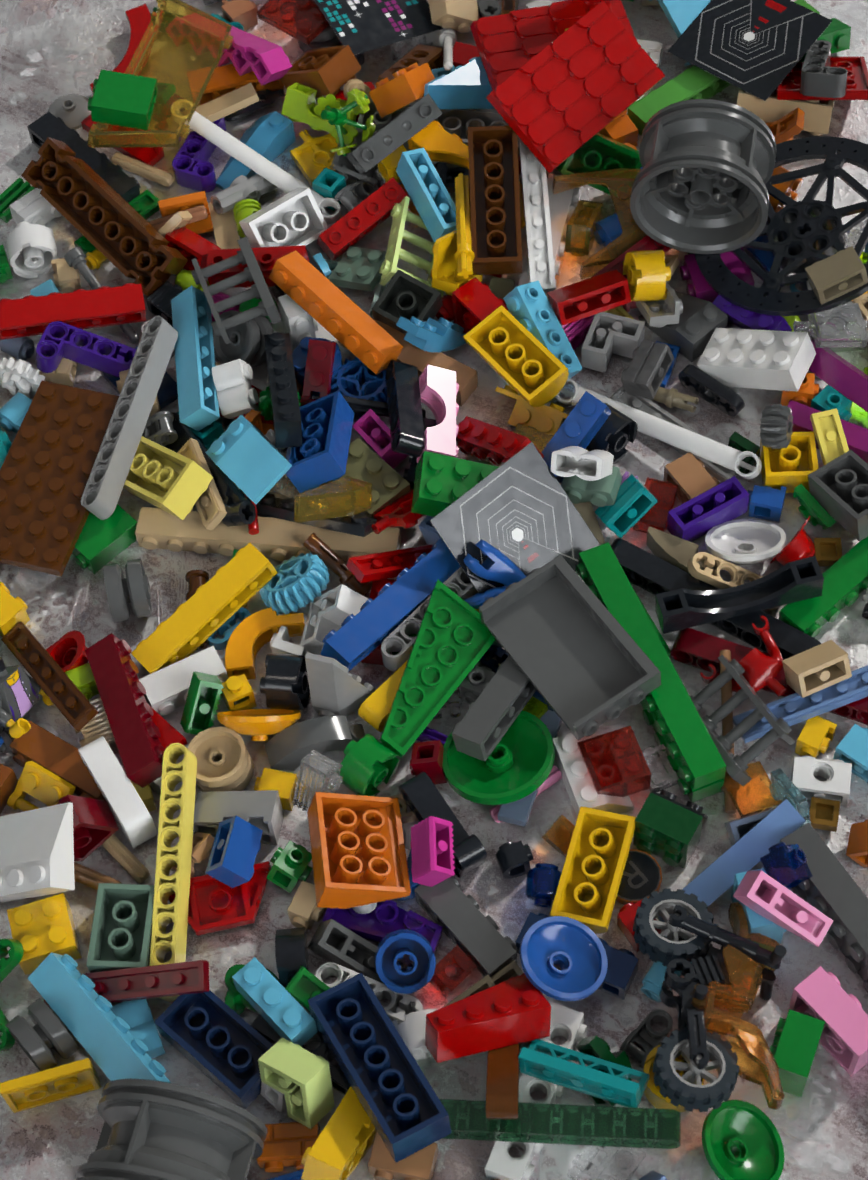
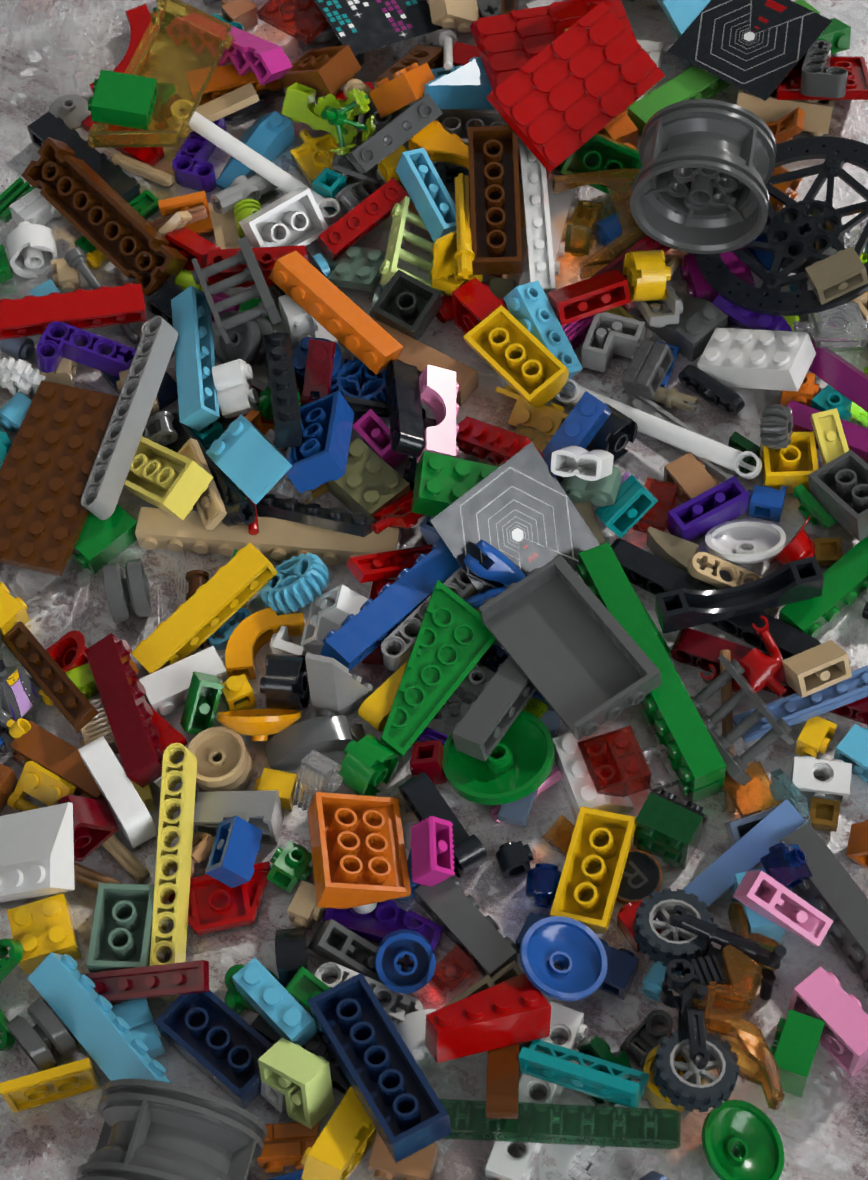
clear yellow slope [294,476,372,523] -> none
reddish brown pin [302,533,373,597] -> none
dark azure slope [396,316,466,353] -> none

